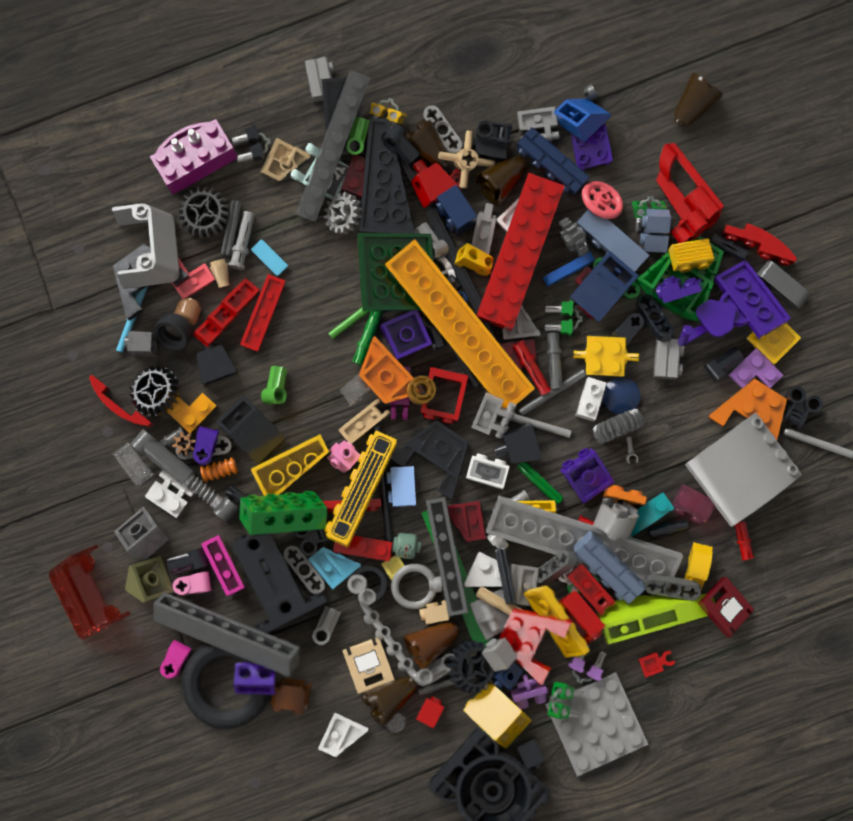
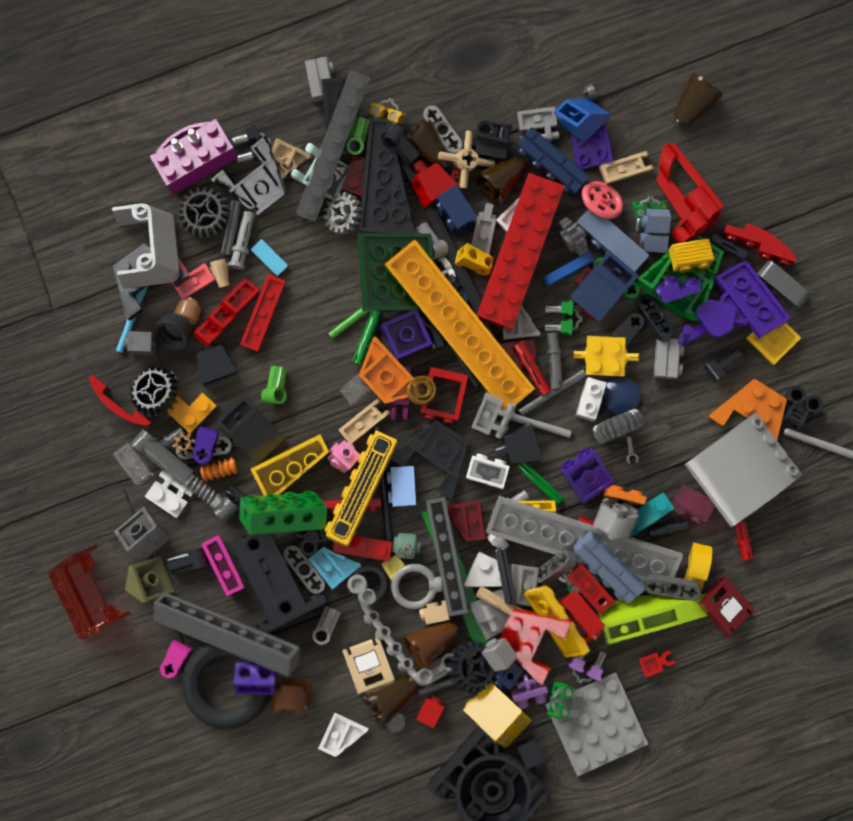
bright pink piece [173,572,212,596] -> none
medium lavender plate [729,348,783,389] -> none
none -> wing [211,136,287,215]
none -> tan hinge [599,151,654,185]

